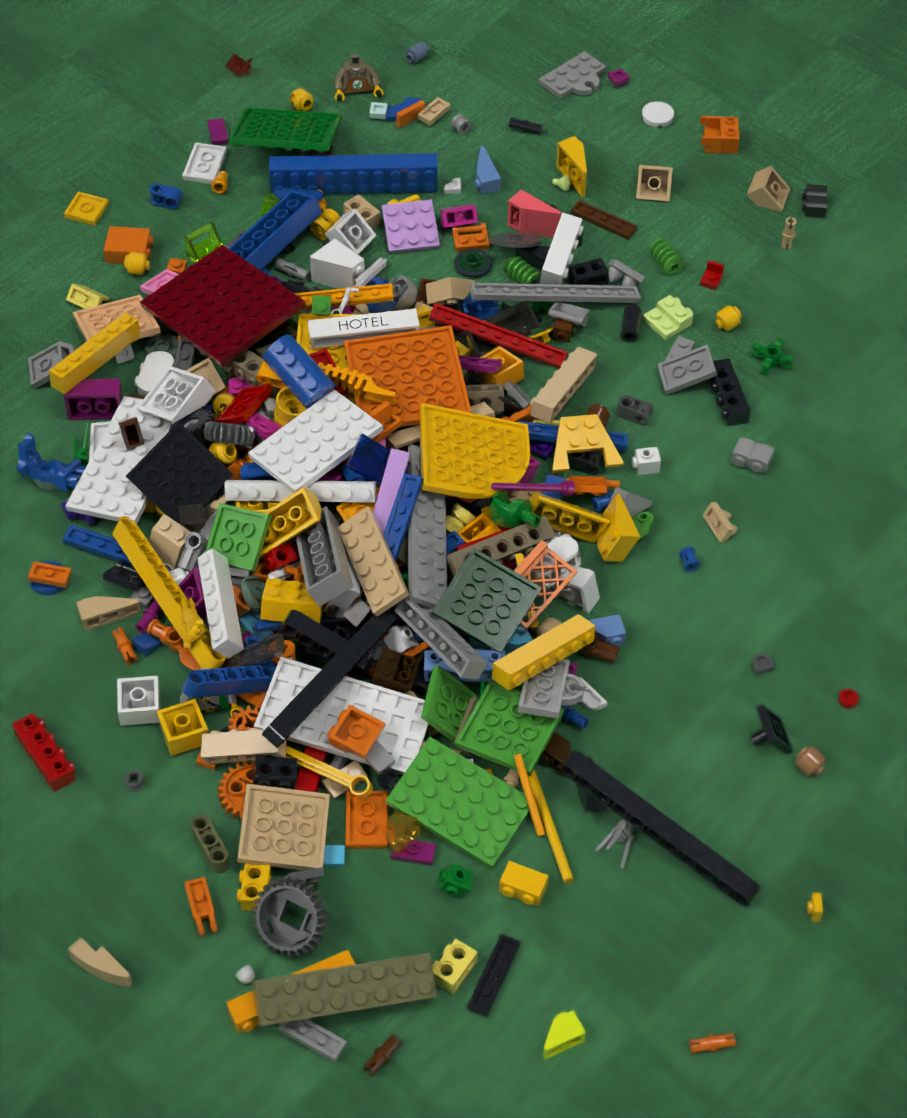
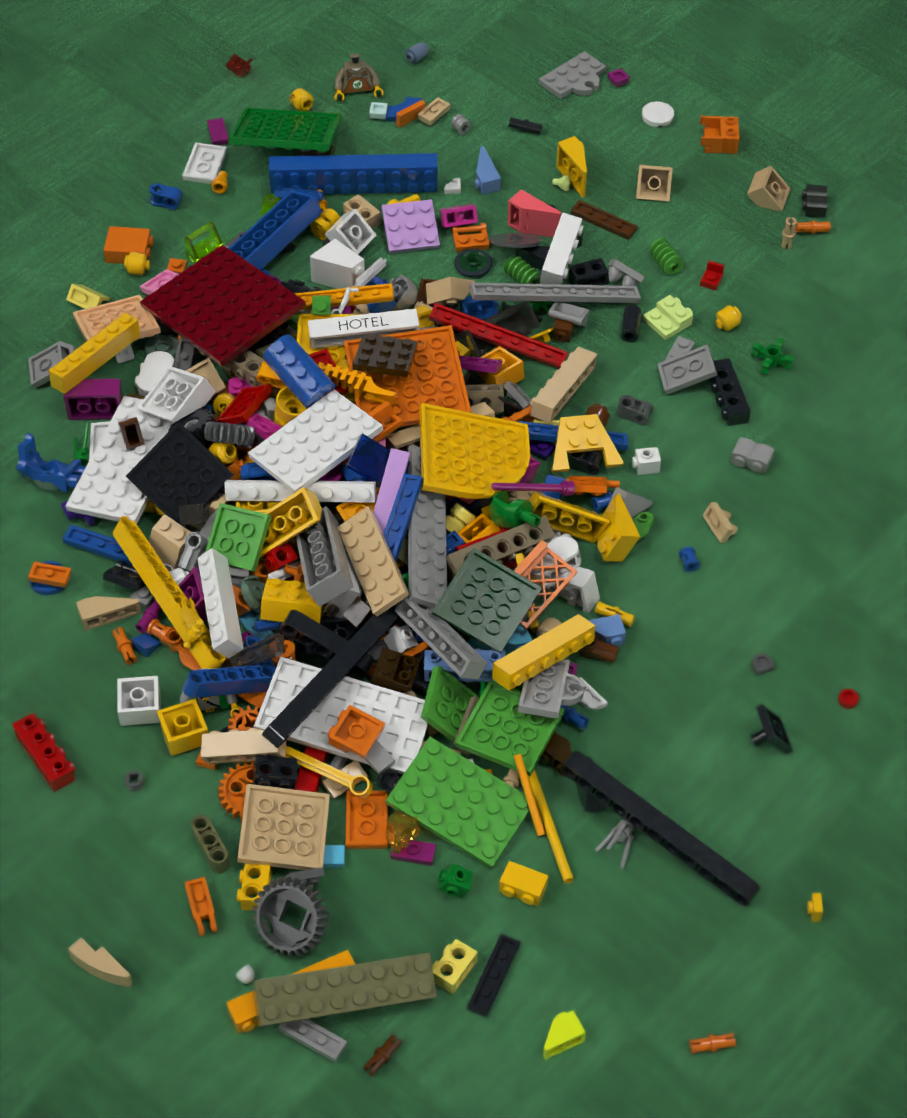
yellow tile [64,192,109,226] -> none
light grey pin [275,258,310,281] -> none
medium nougat head [795,746,826,776] -> none
none -> dark brown plate [353,334,418,377]
none -> yellow pin [595,601,635,627]
none -> orange pin [795,220,831,234]

